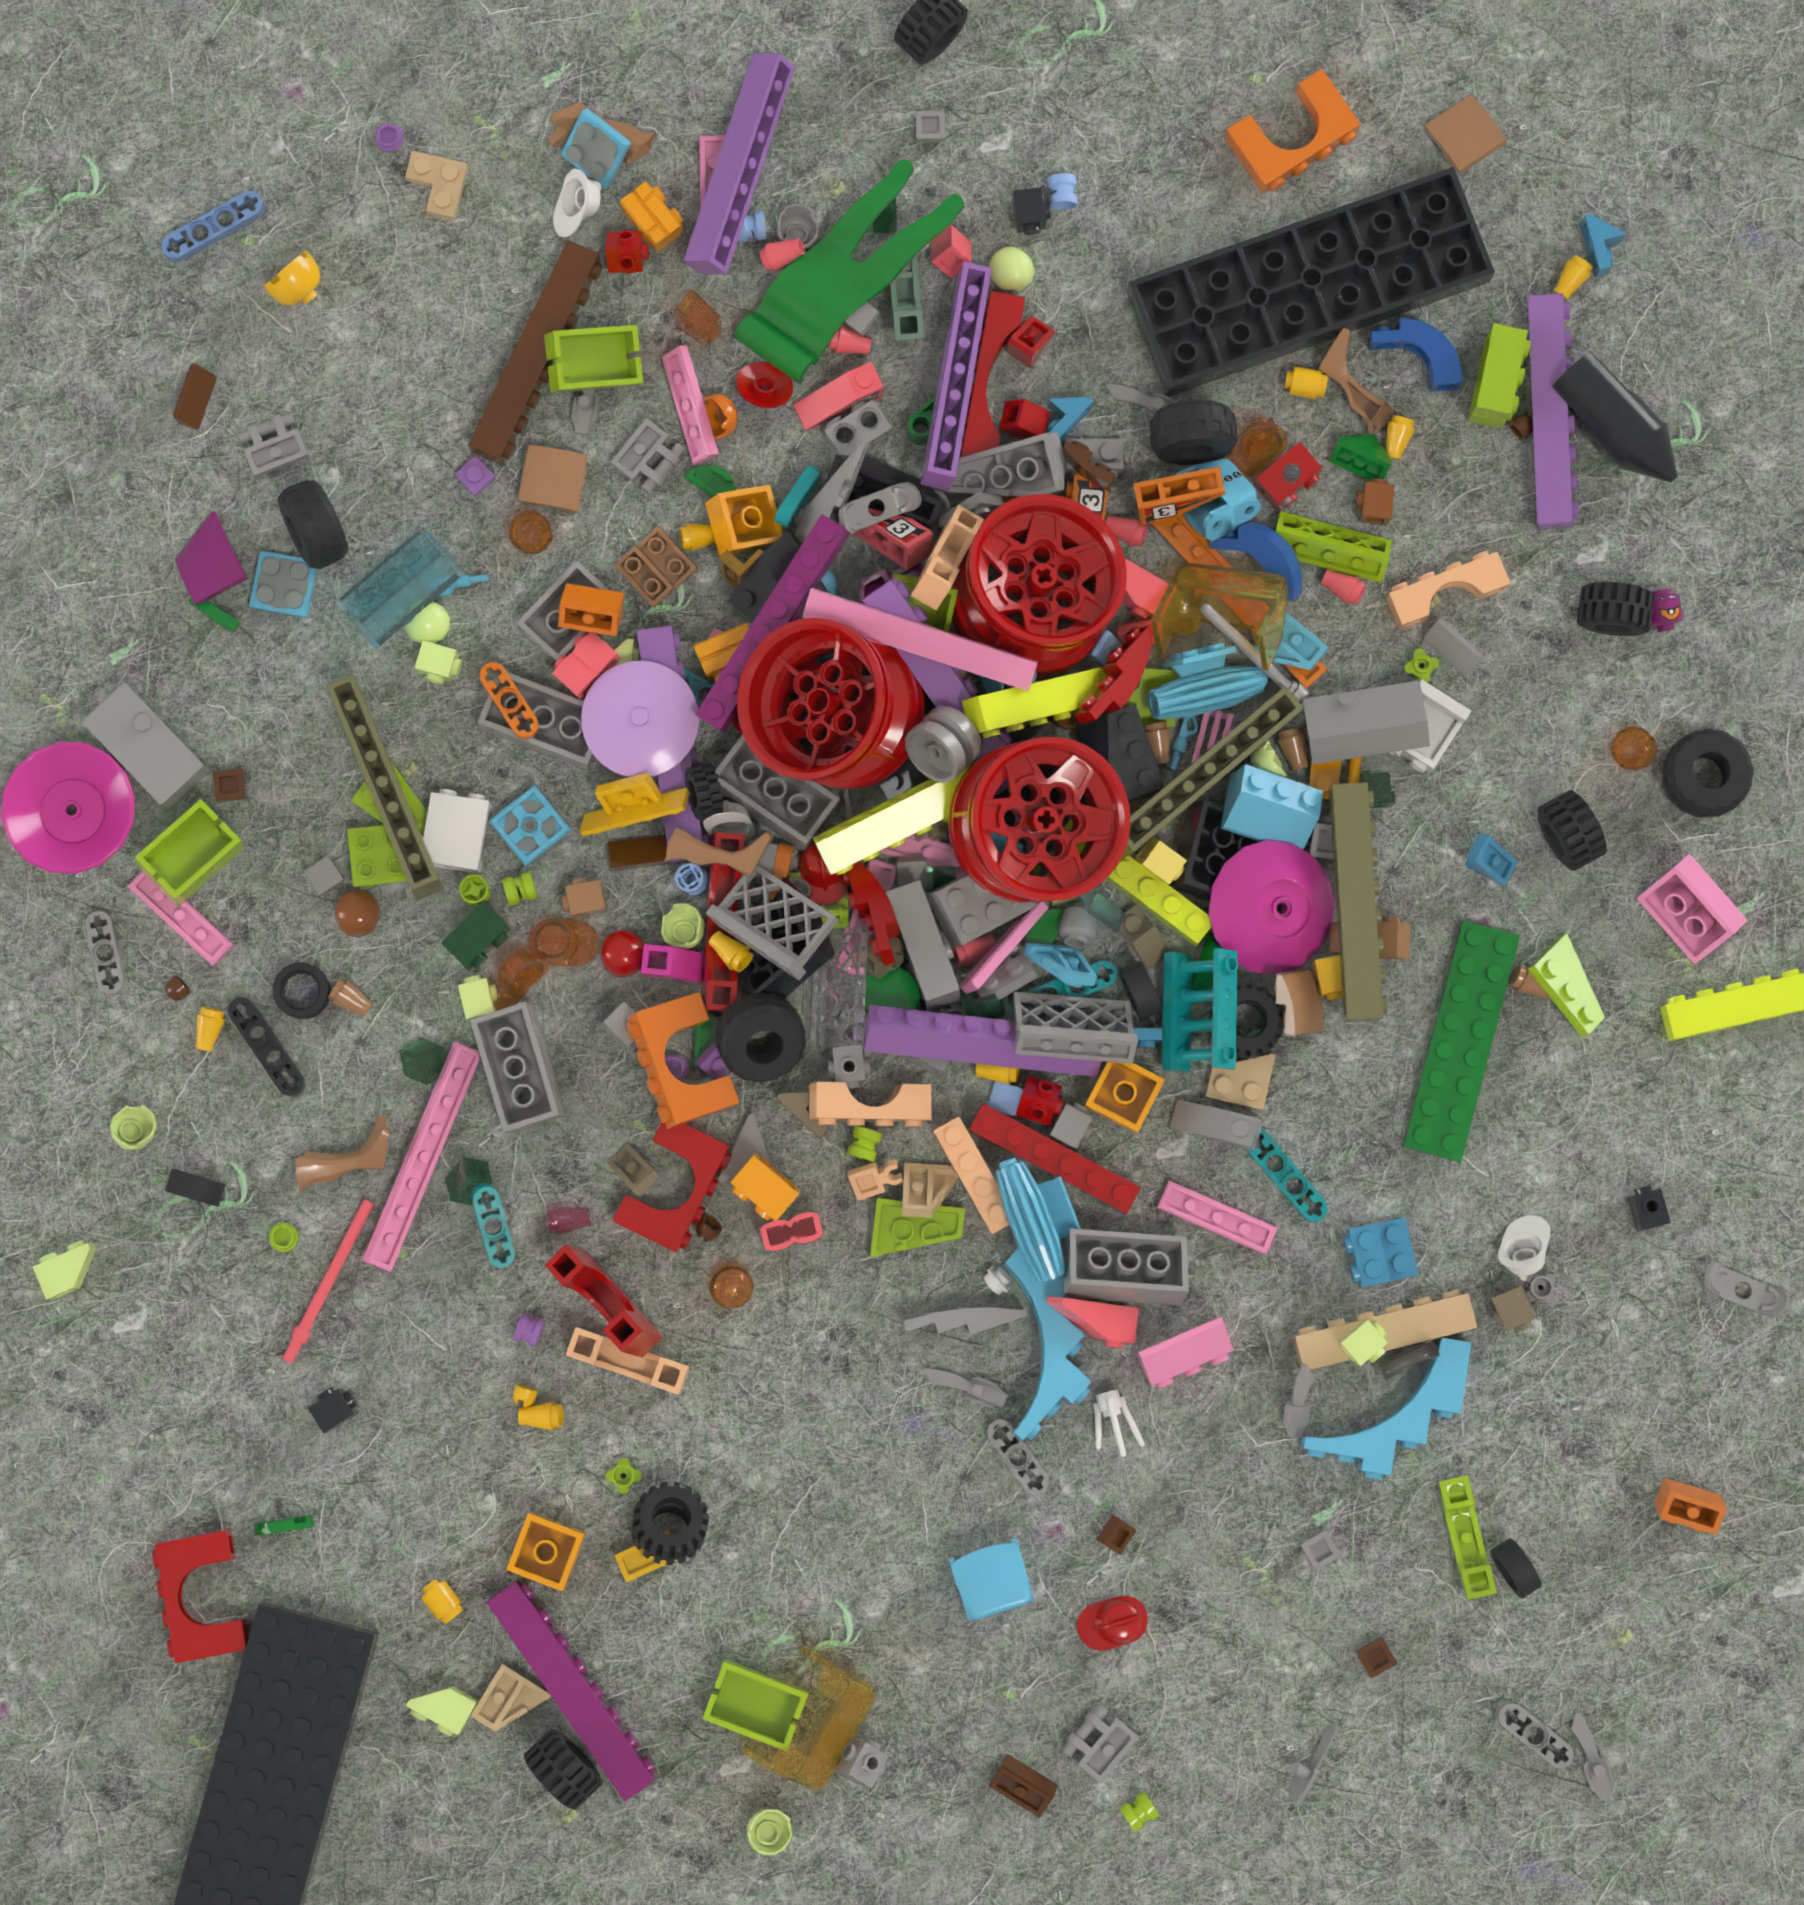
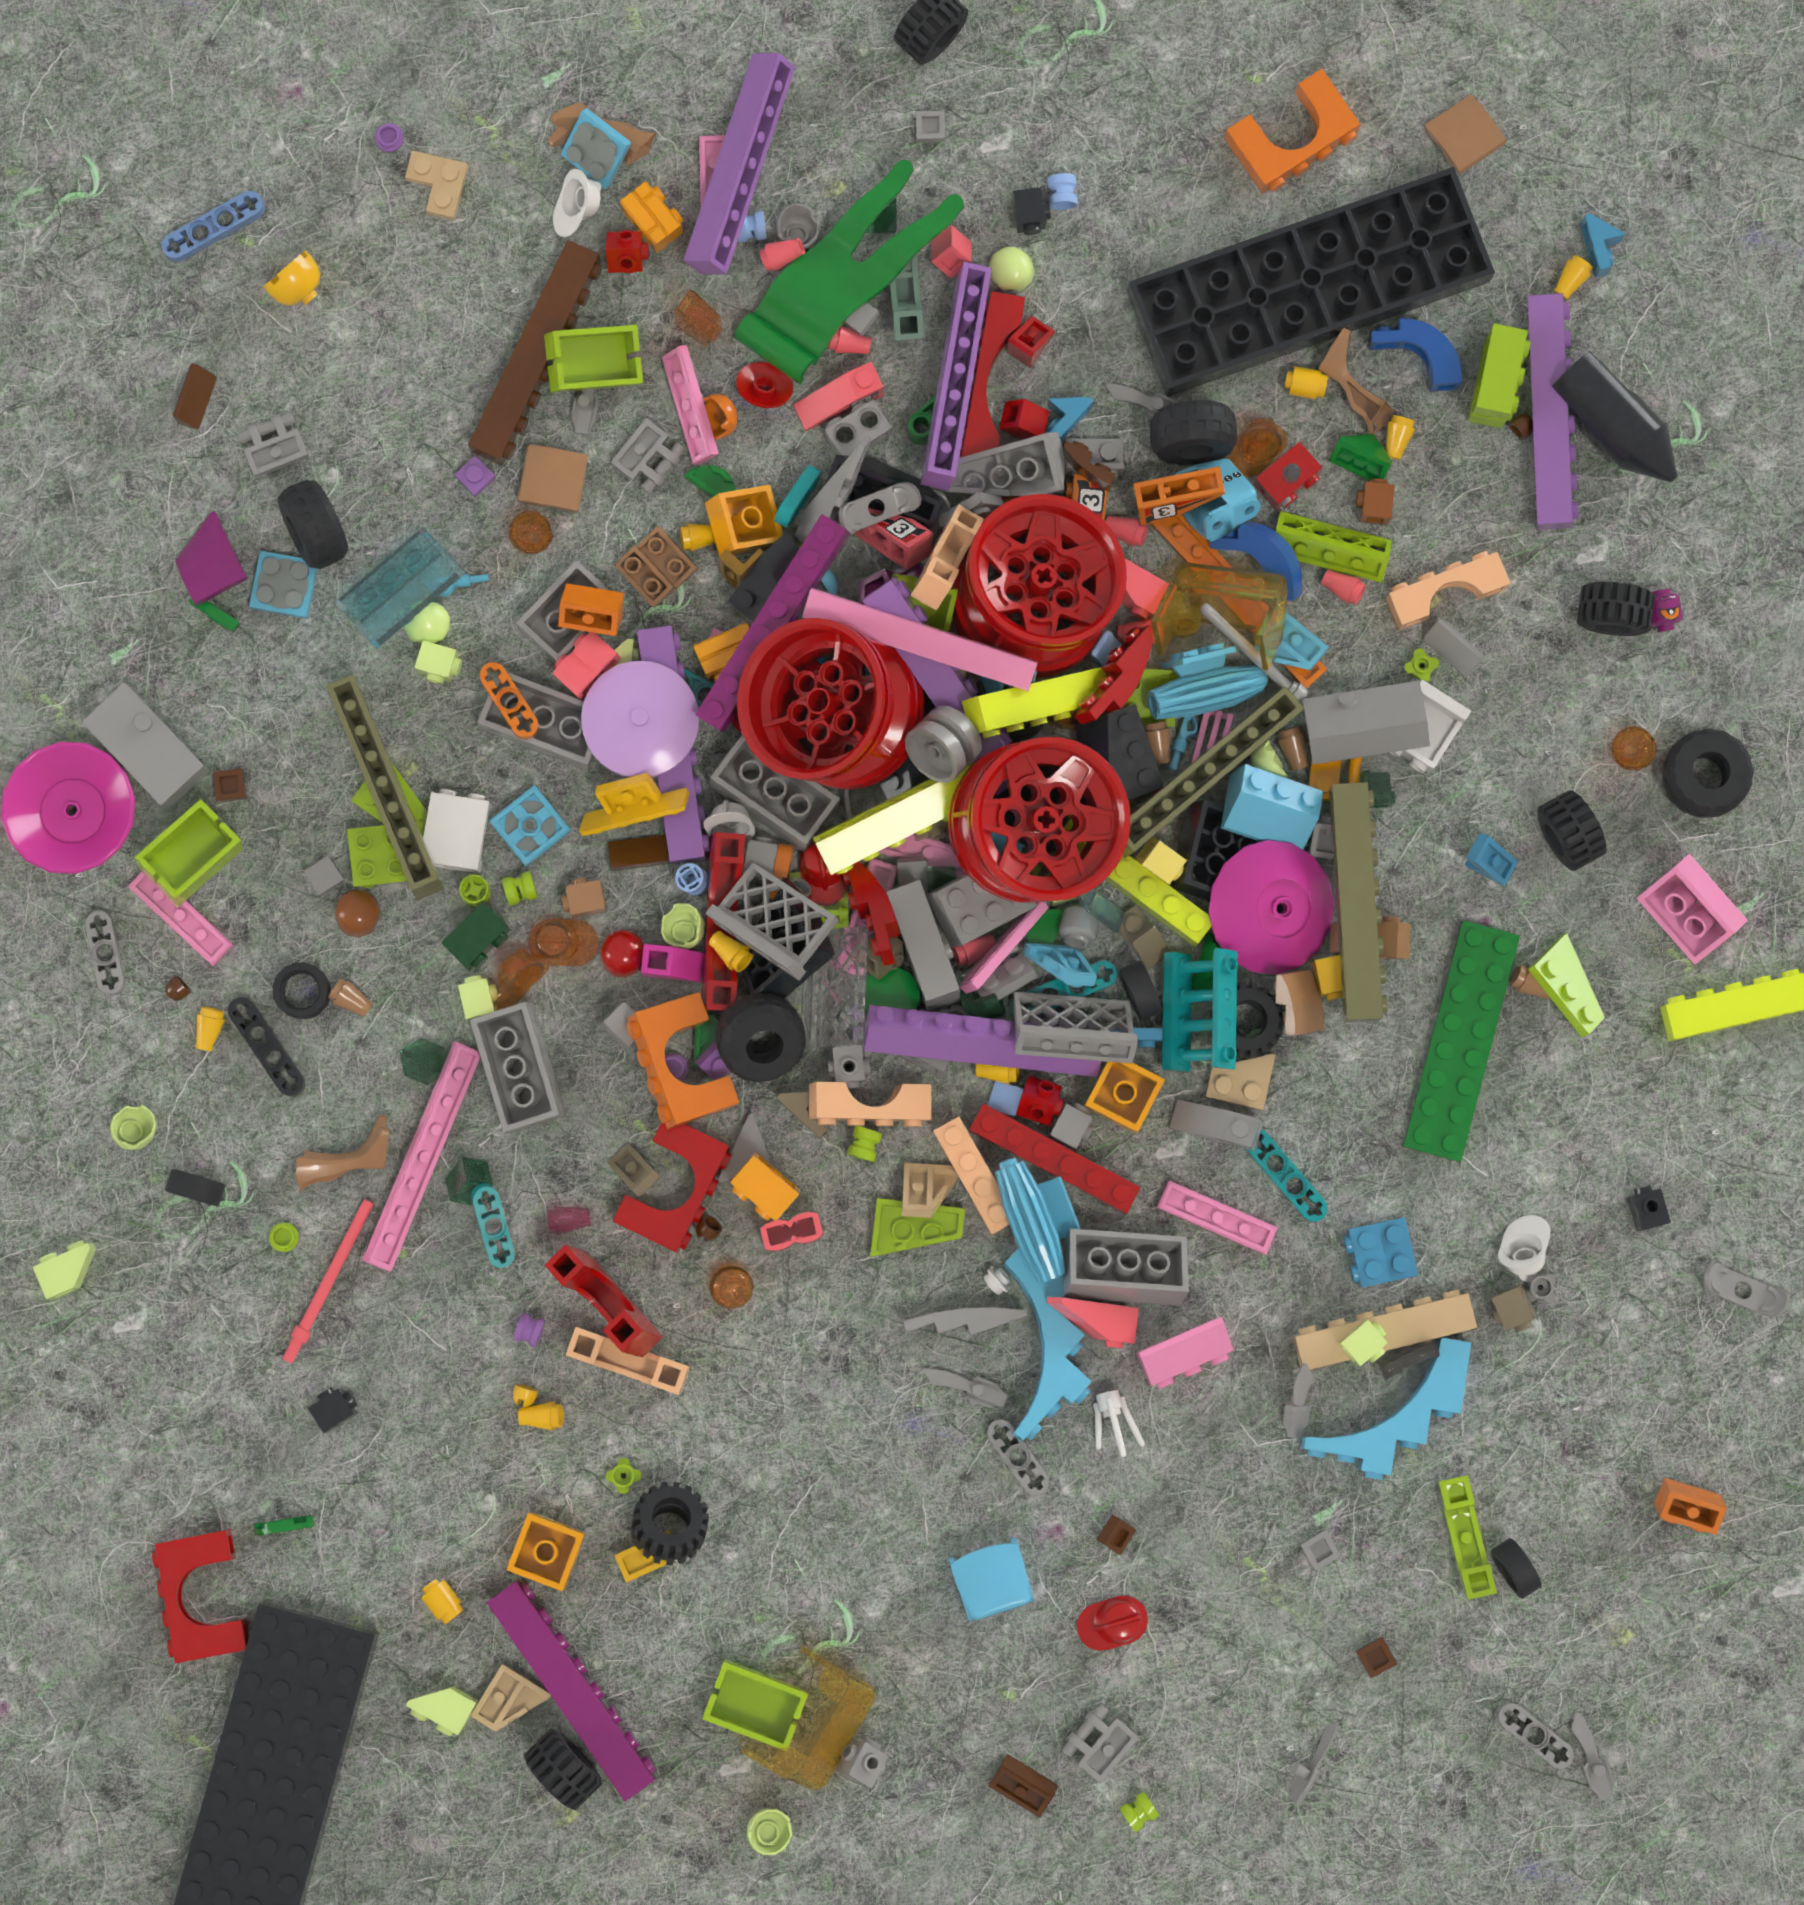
medium nougat animal [664,828,774,878] -> none
black tyre [685,763,724,820] -> none
light nougat plate [848,1160,903,1201] -> none

